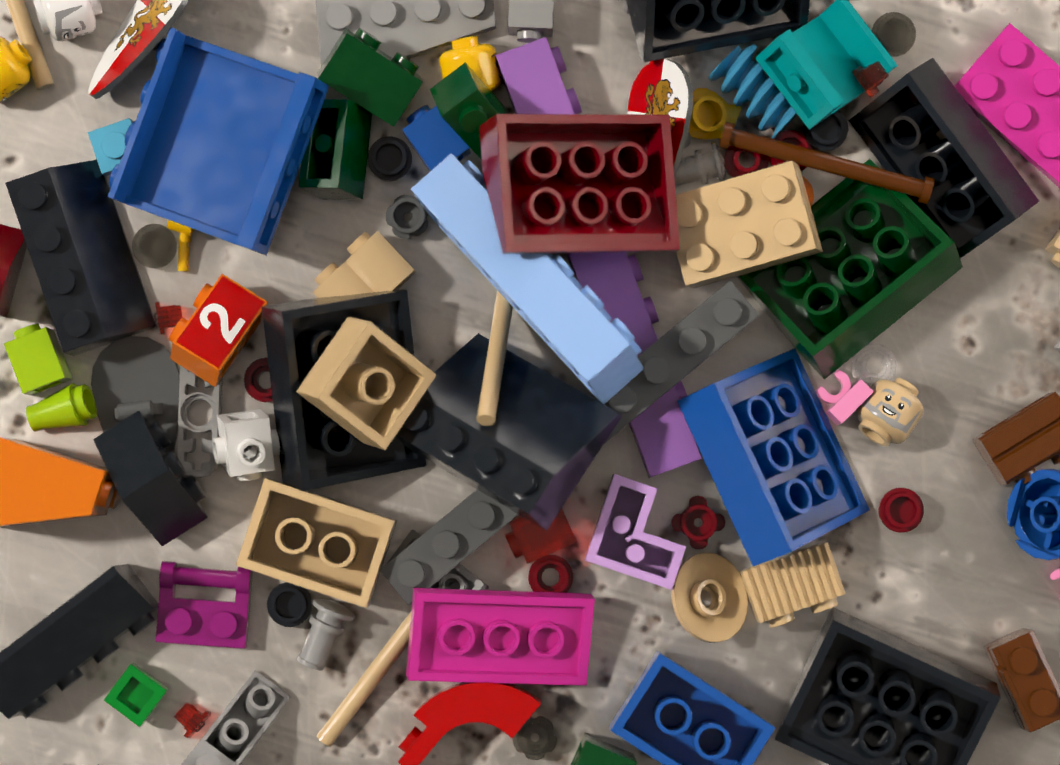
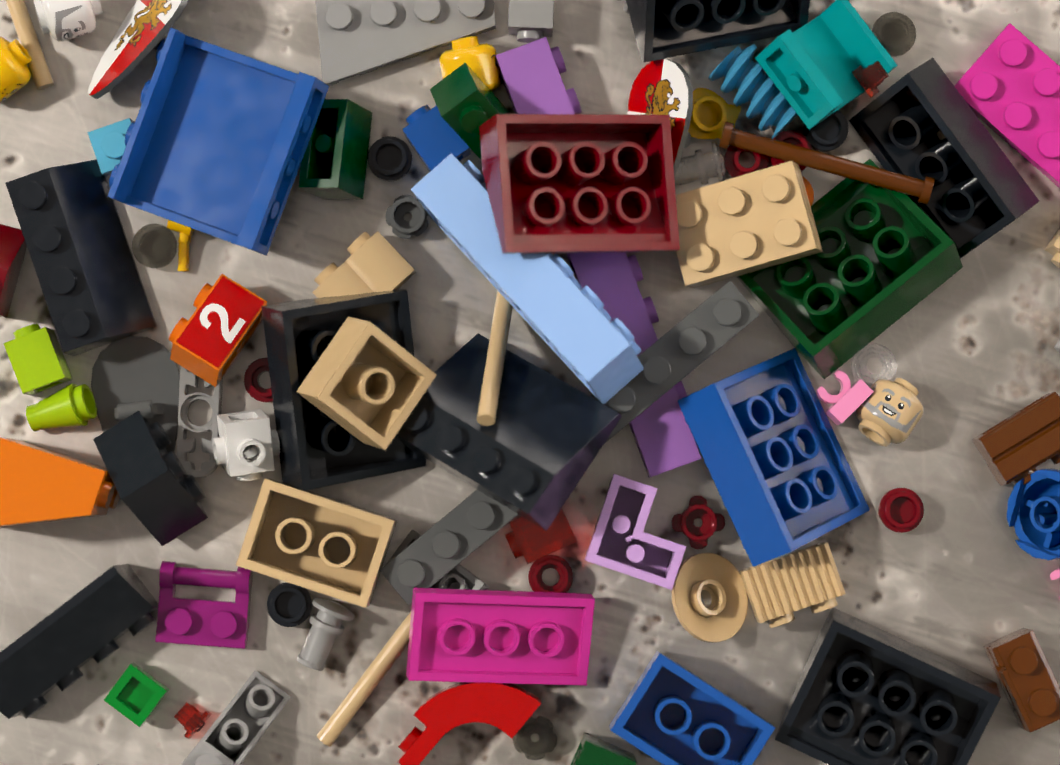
clear red piece [154,302,182,335] -> none
dark green brick [317,28,423,127] -> none

